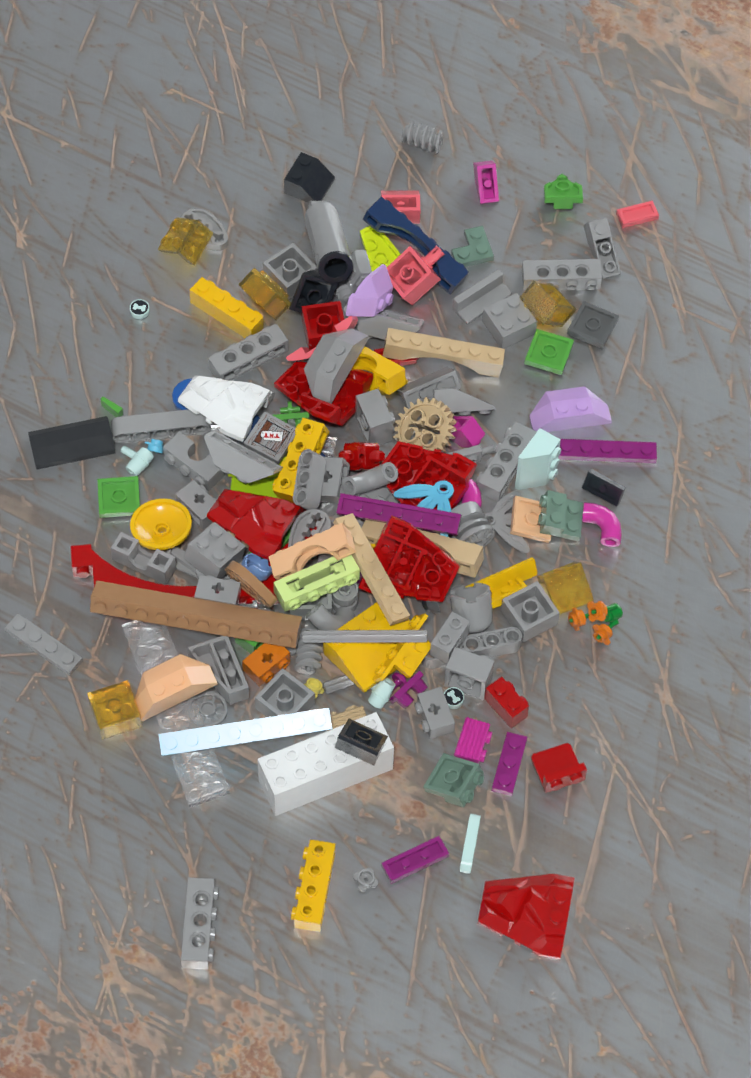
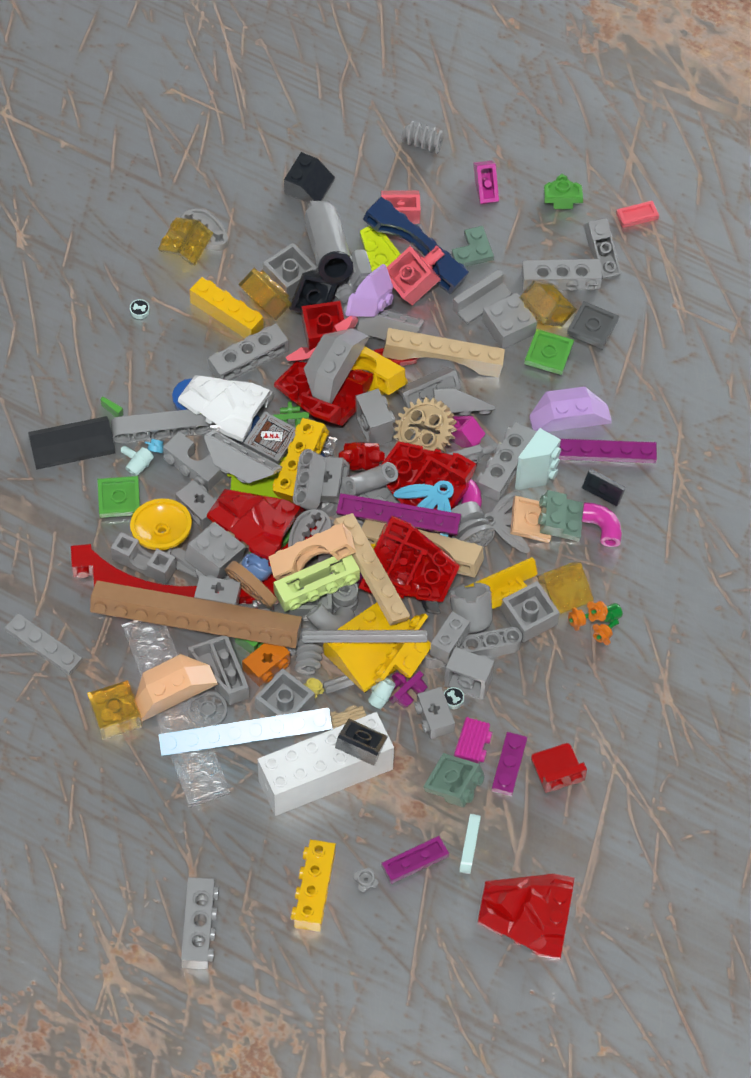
red brick [484,676,529,729] -> none

